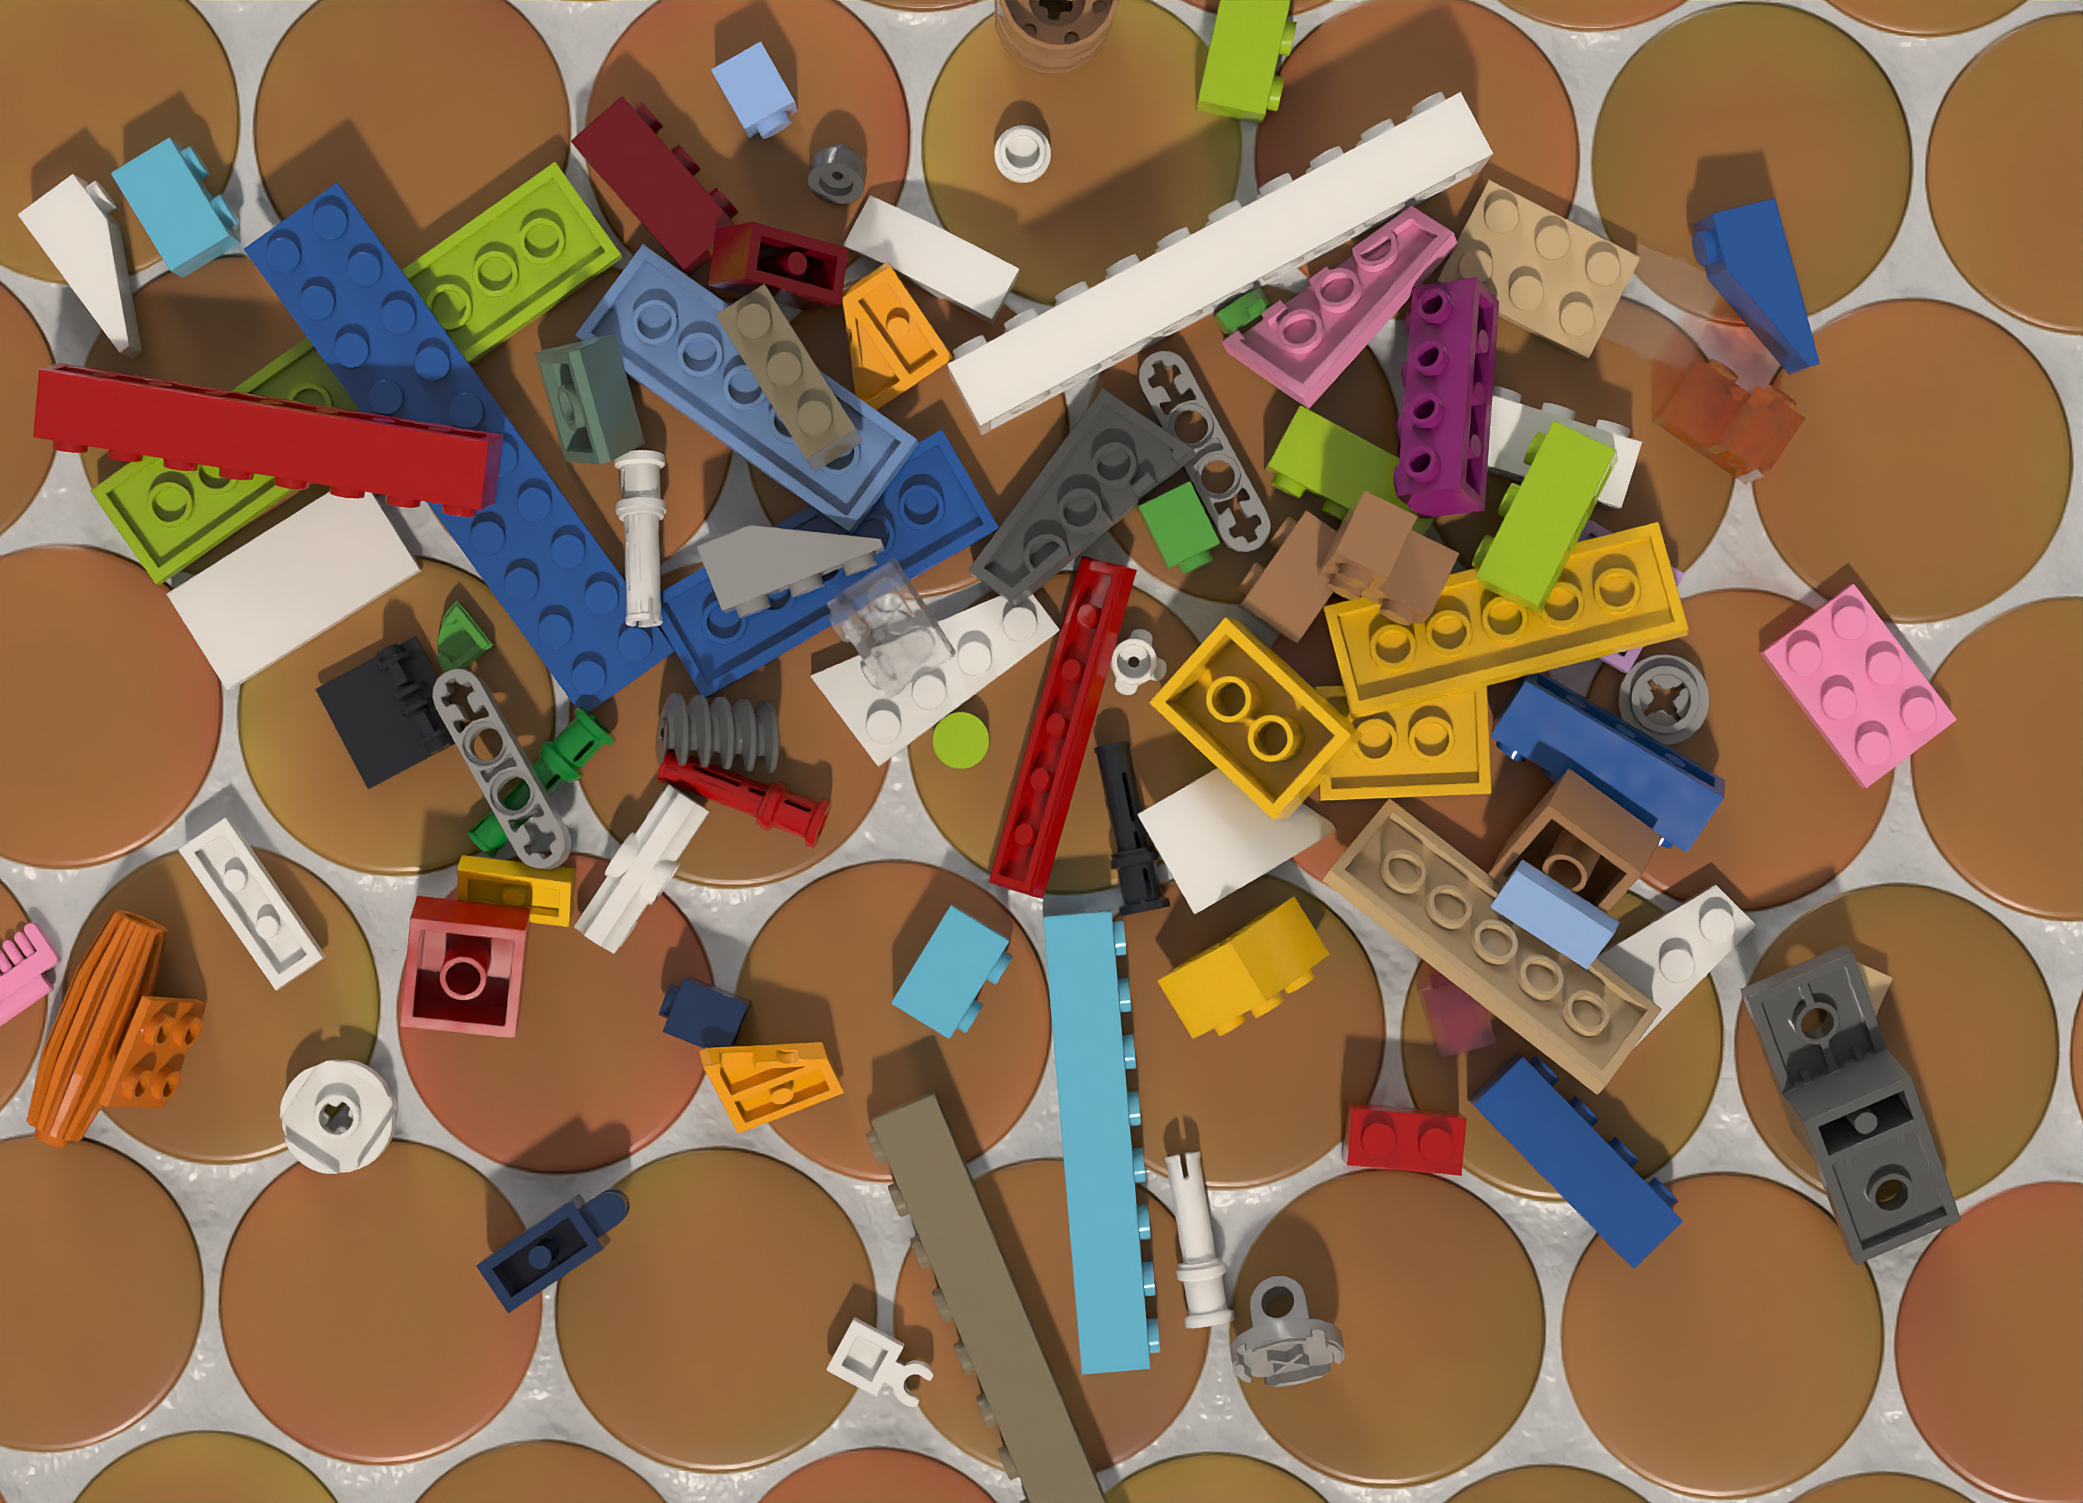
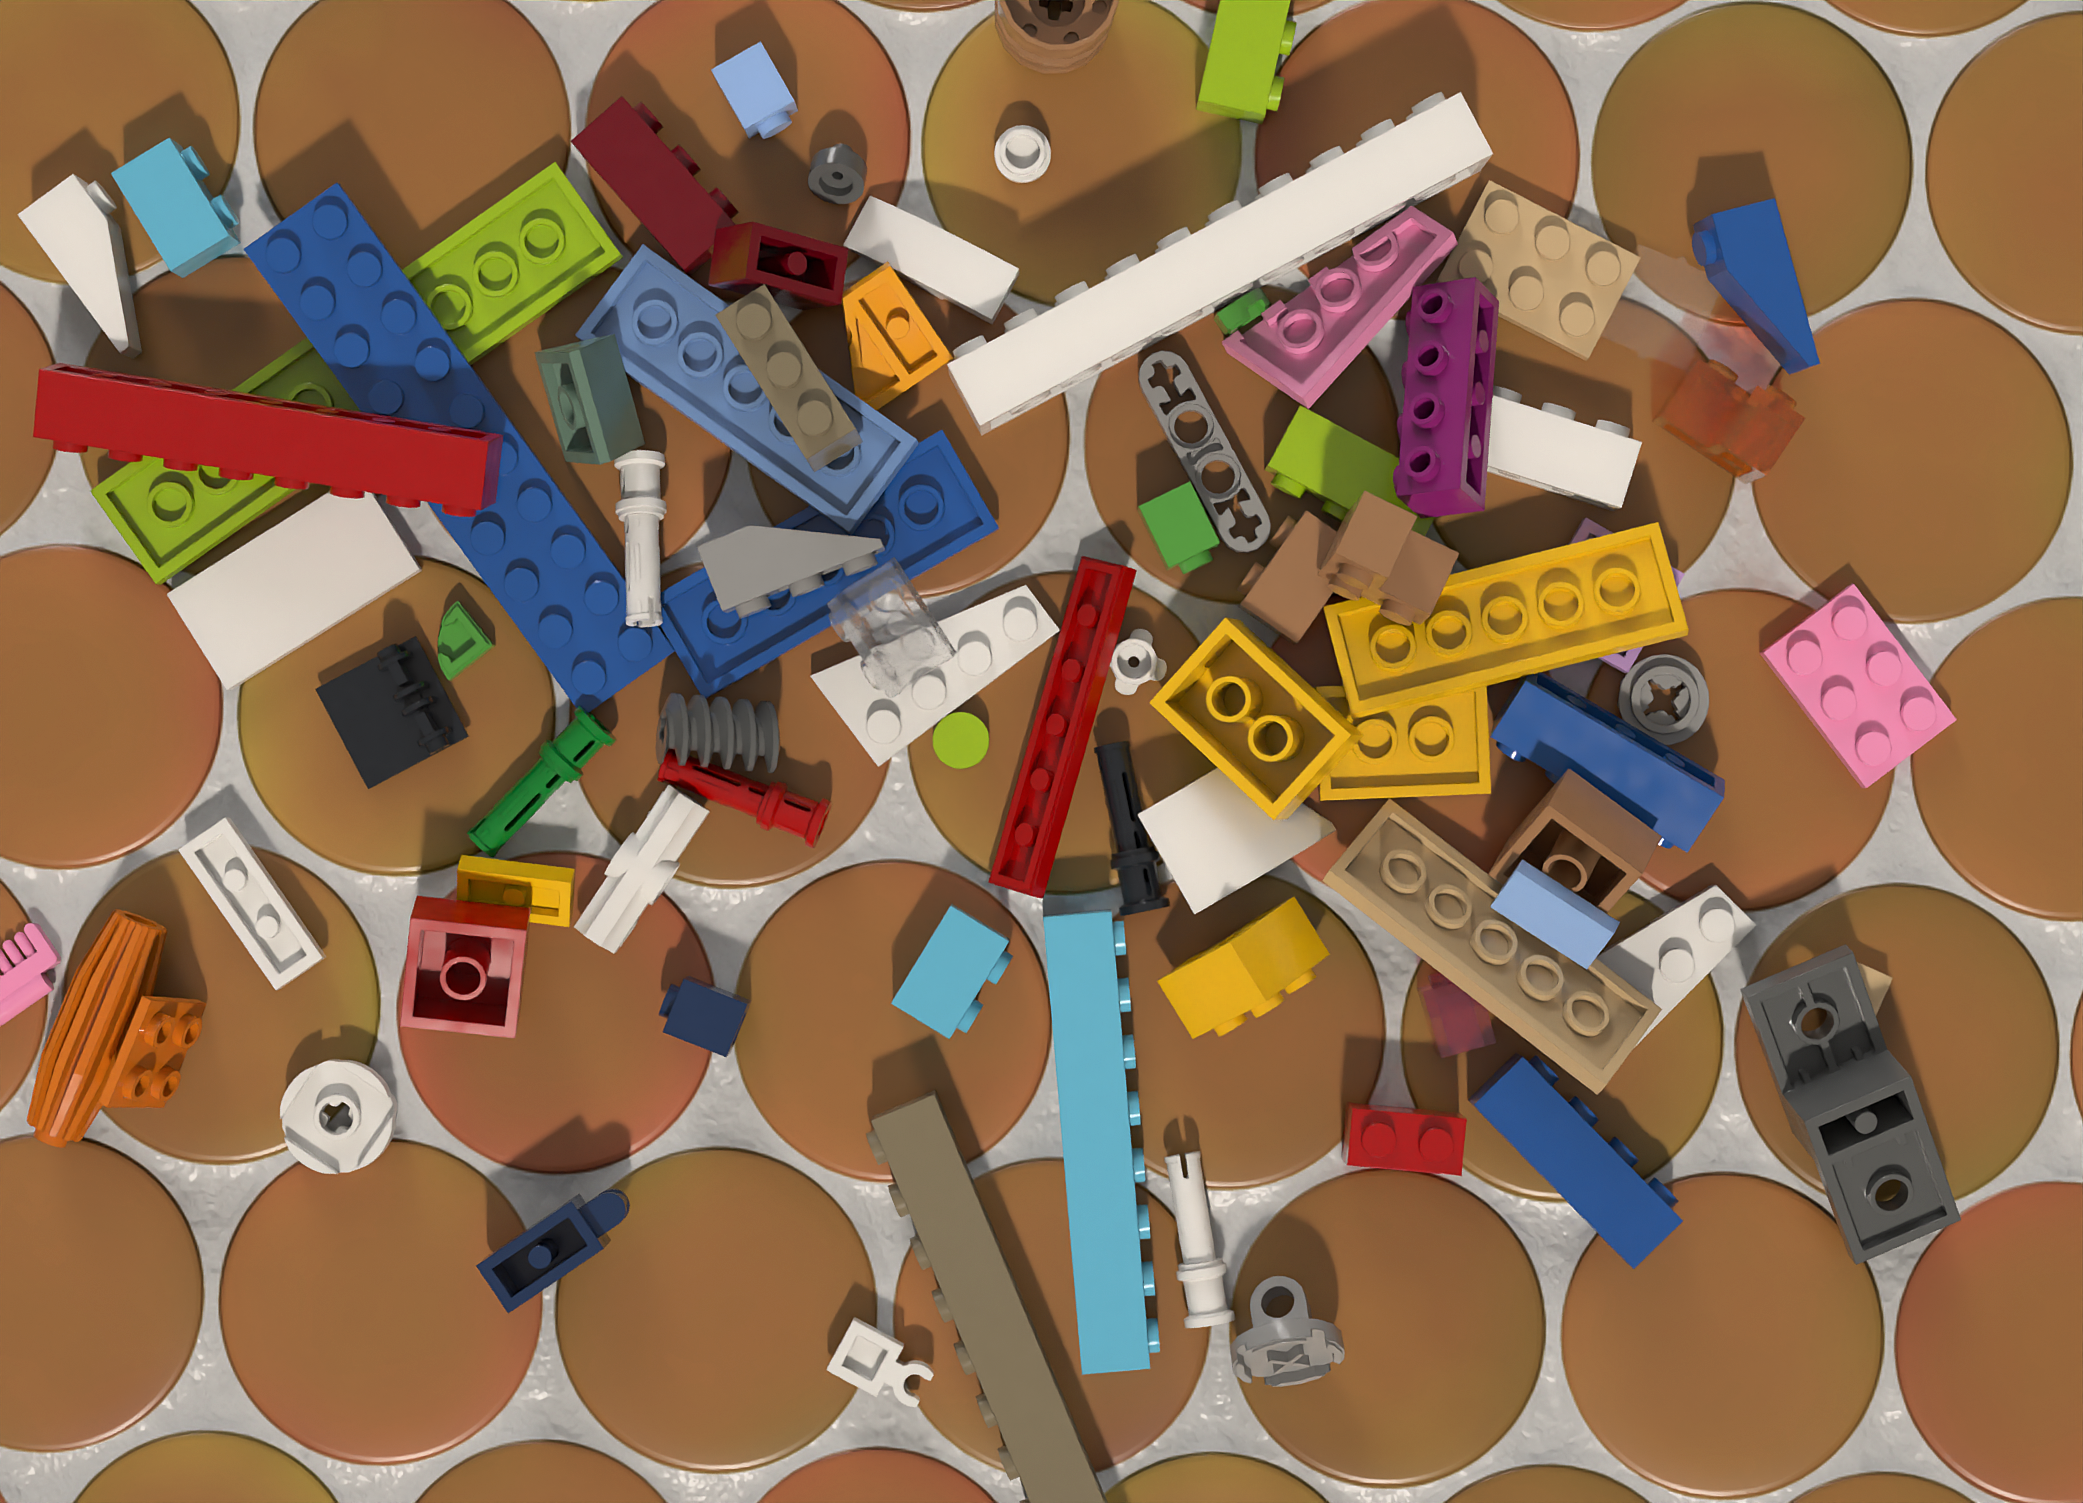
light grey beam [432,669,572,870] -> none
light orange wing [699,1042,844,1134] -> none
dark grey wing [968,388,1196,607] -> none
lime brick [1472,421,1618,614] -> none

